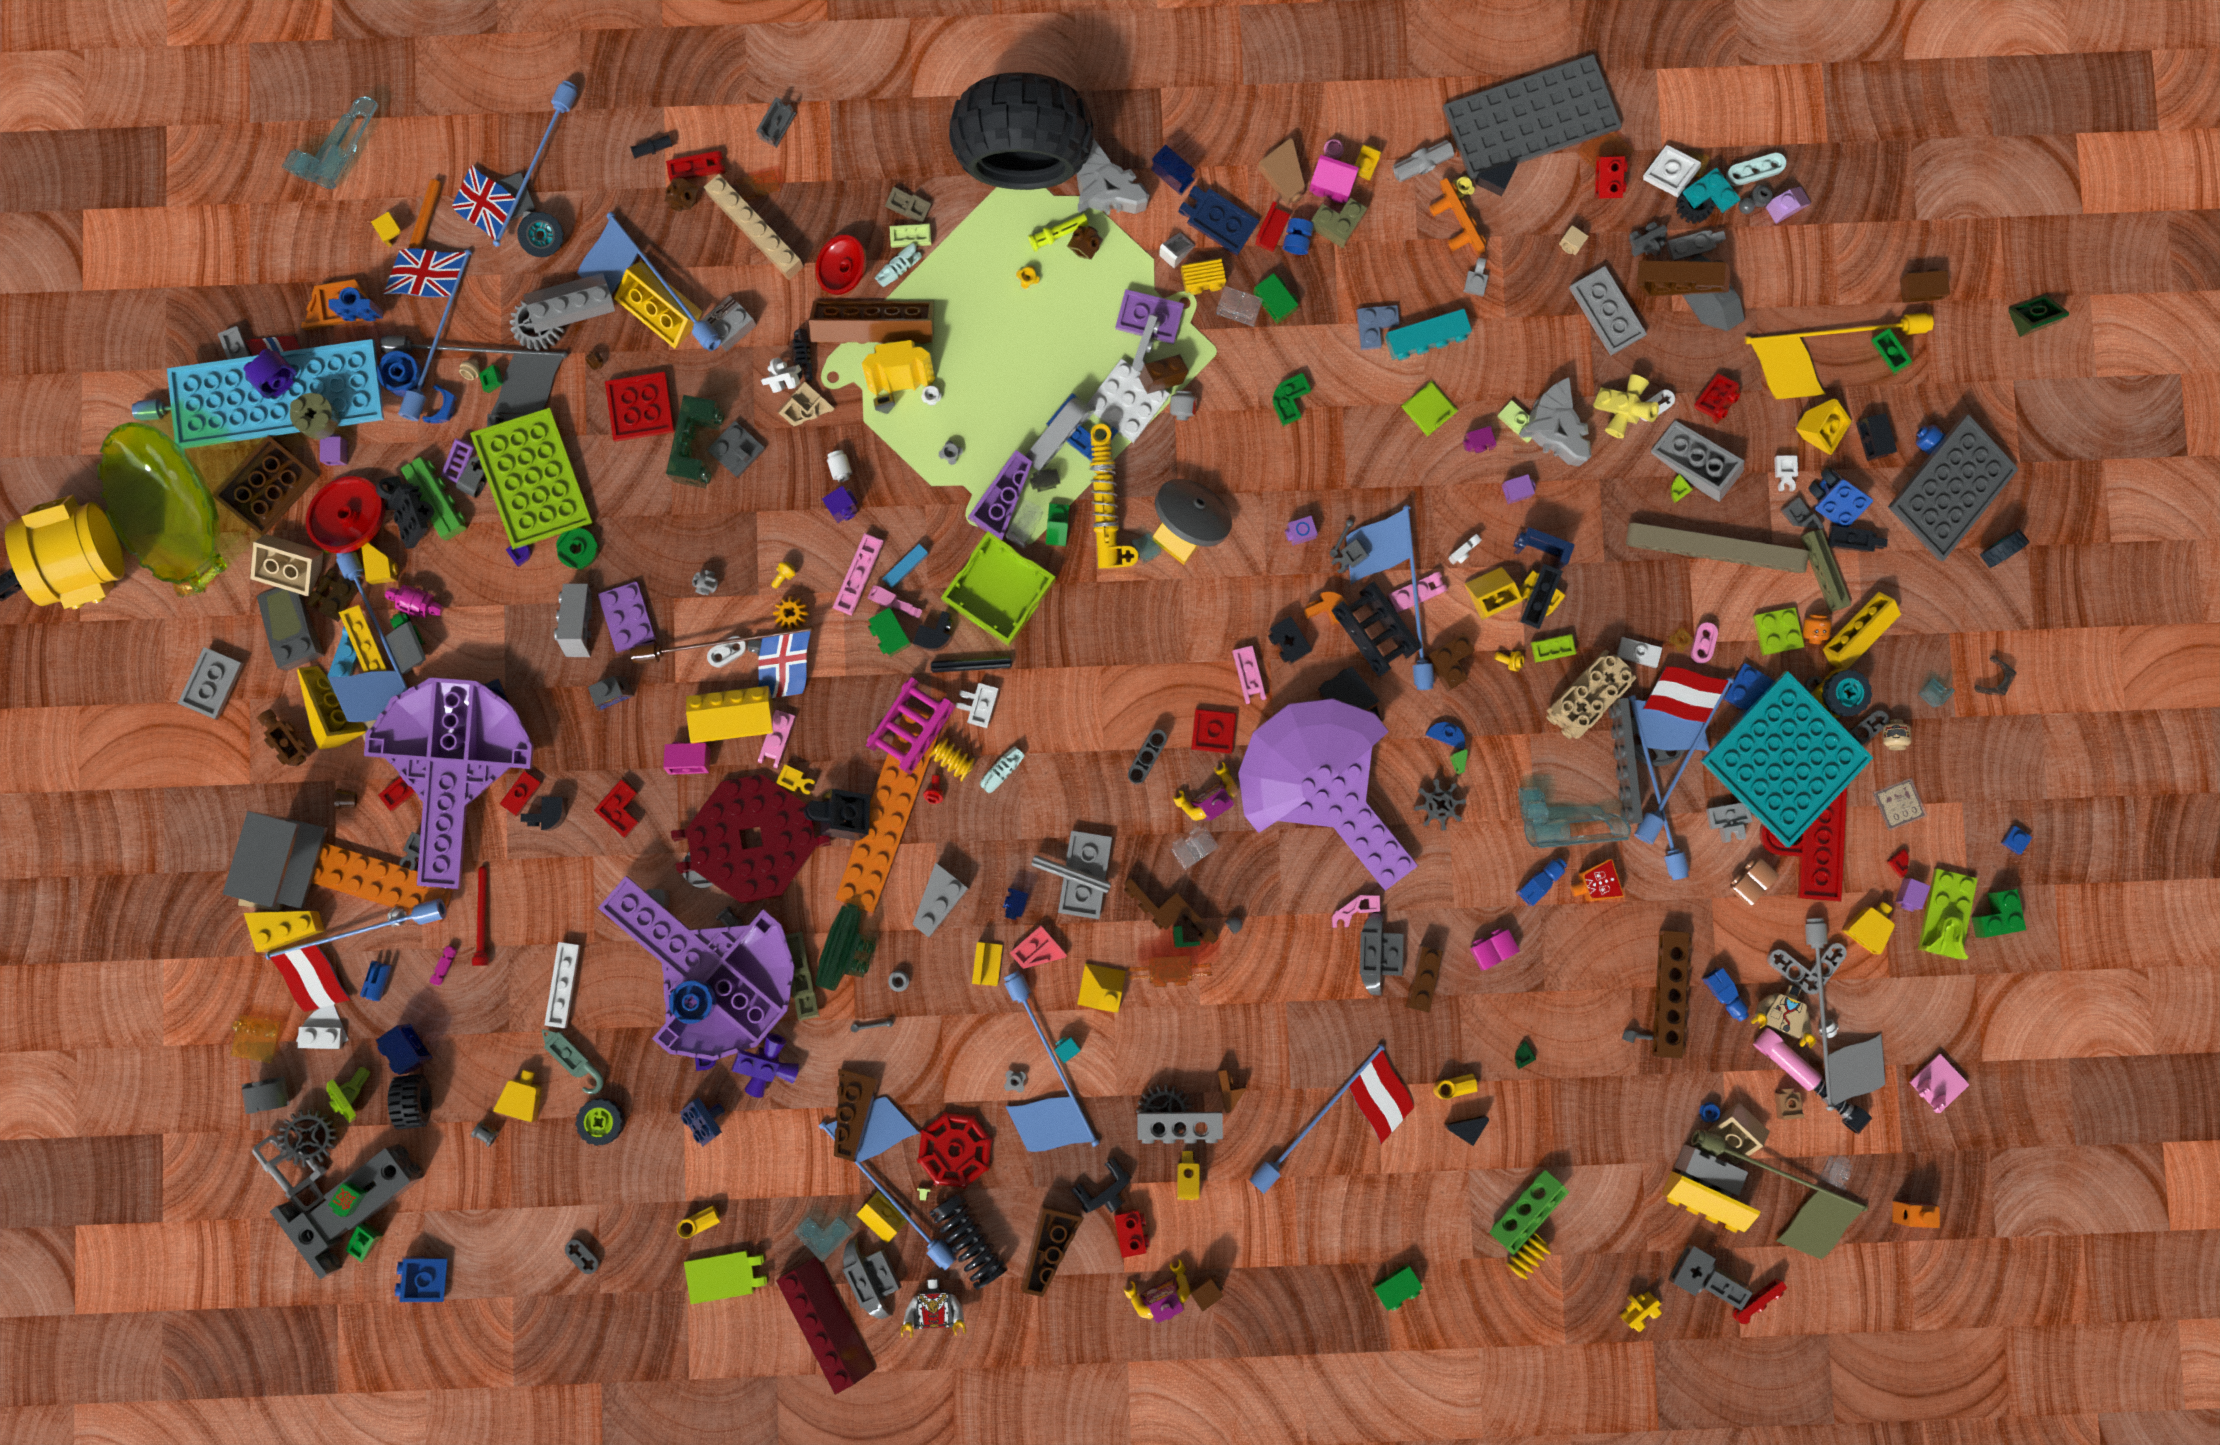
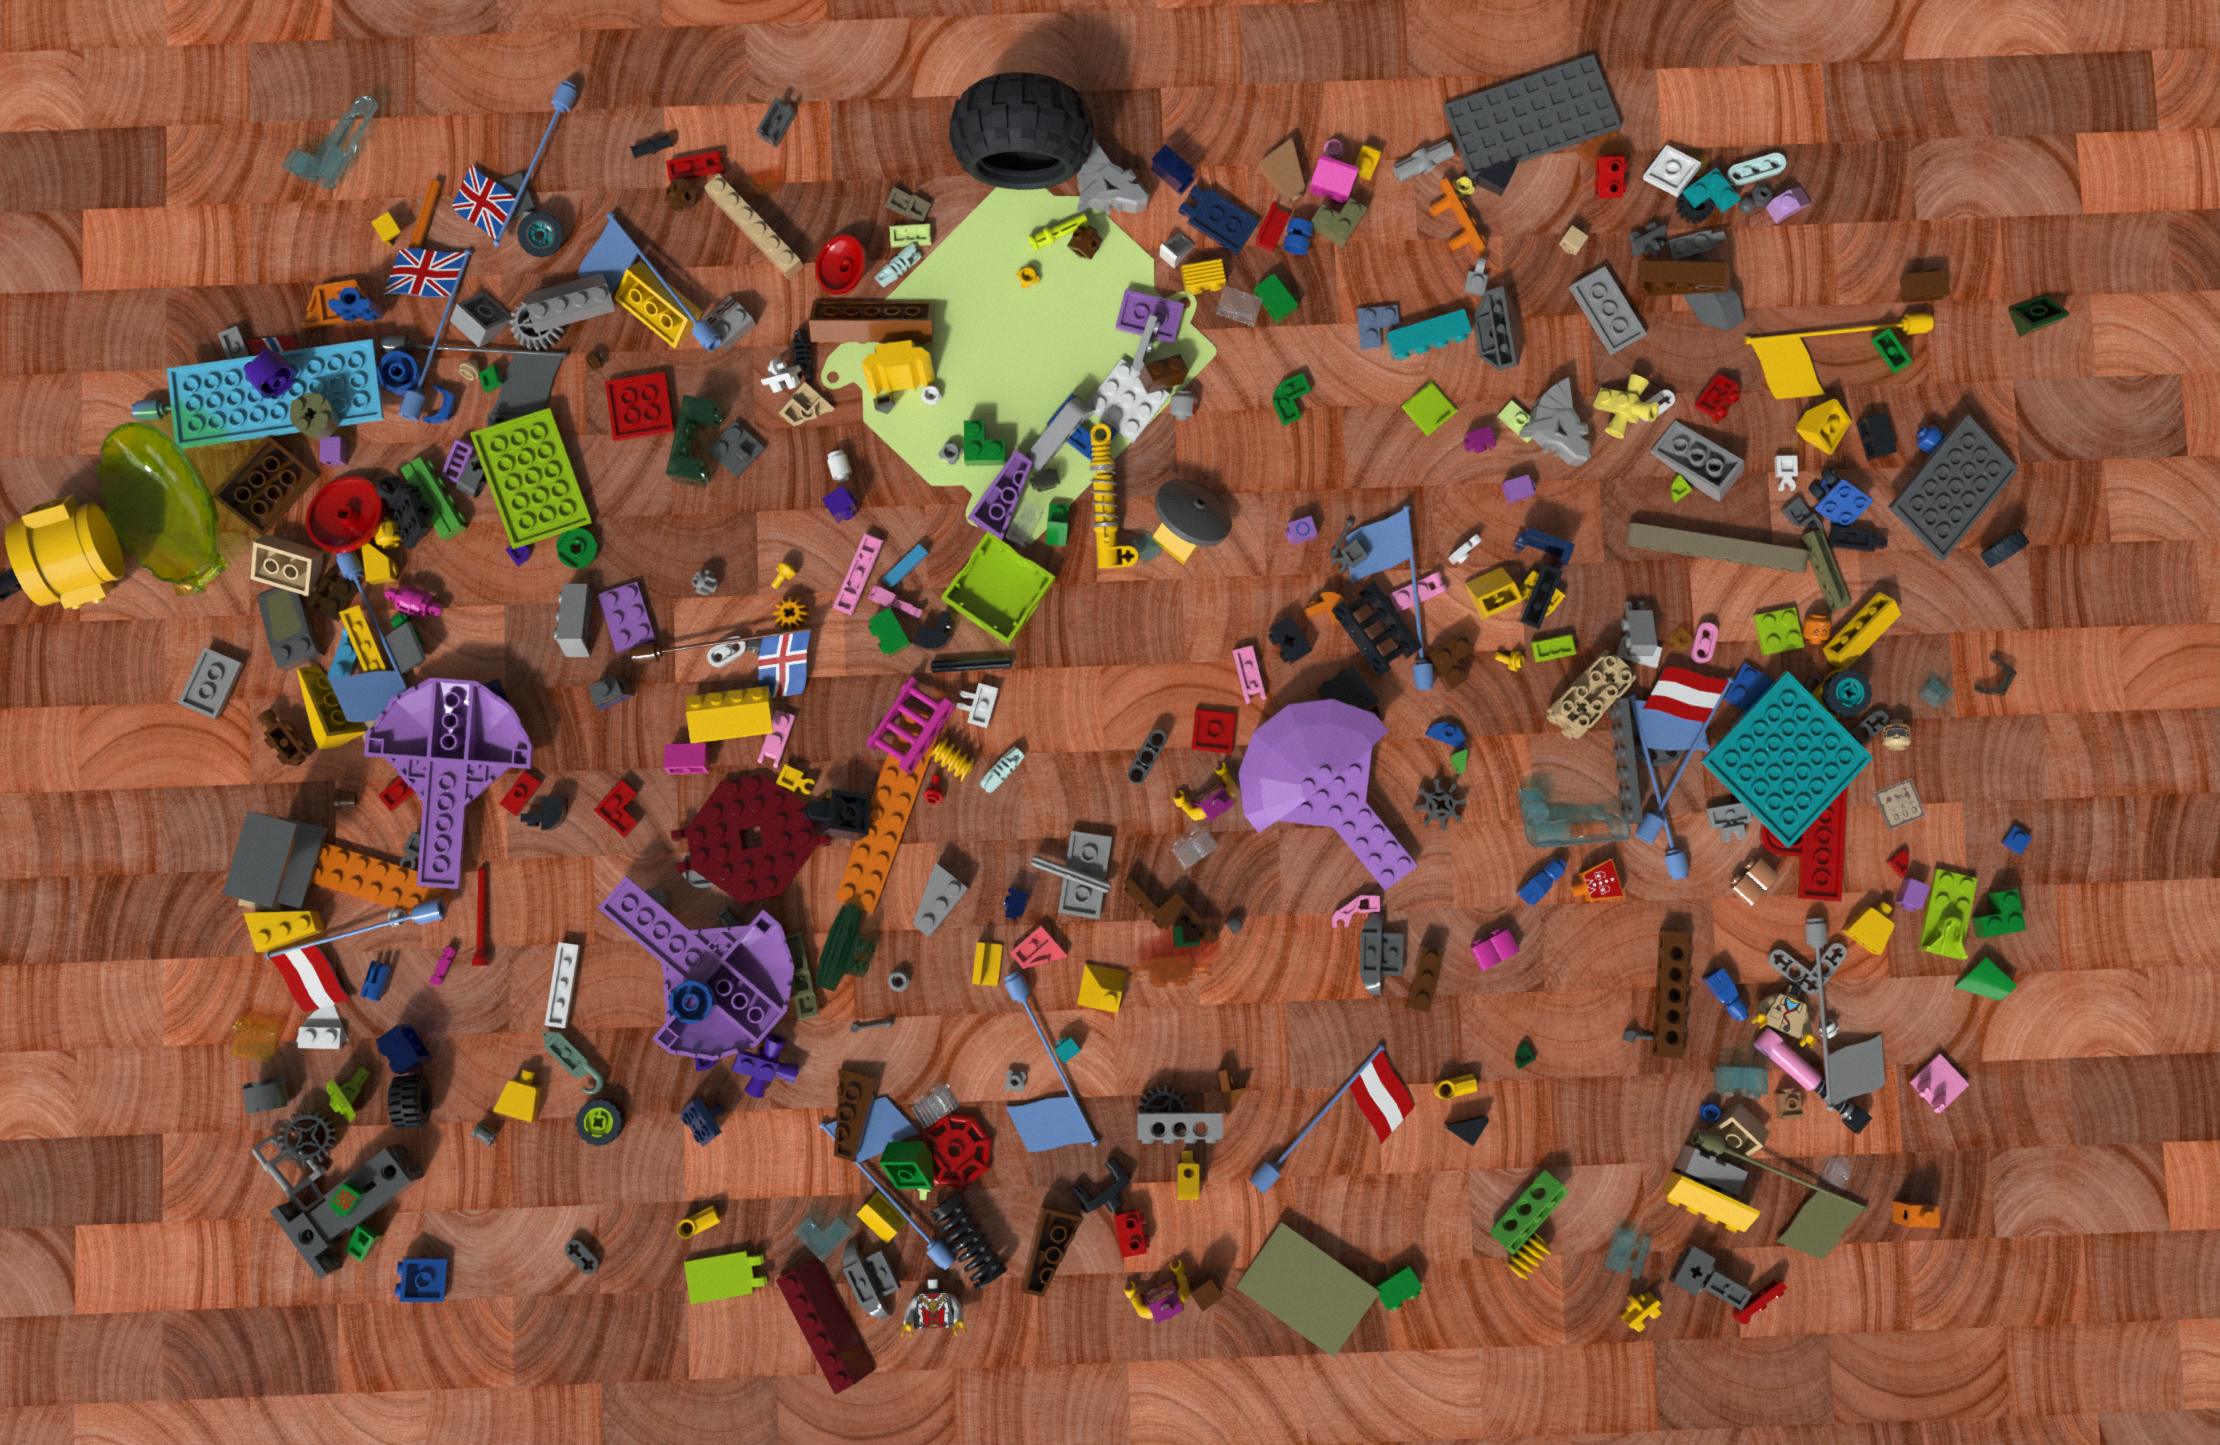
none -> yellow head [374,517,402,549]
none -> light grey slope [450,291,513,347]
none -> green slope [879,1141,934,1189]
none -> clear brick [911,1083,961,1129]
none -> green brick [964,420,1006,466]
none -> olive sticker [1236,1222,1380,1358]
none -> dark grey wedge [1473,286,1523,371]
none -> clear light blue plate [1603,1226,1651,1280]
none -> light grey hinge [1621,601,1657,656]
none -> clear light blue brick [1714,1066,1768,1099]
none -> green slope [1954,957,2017,1001]

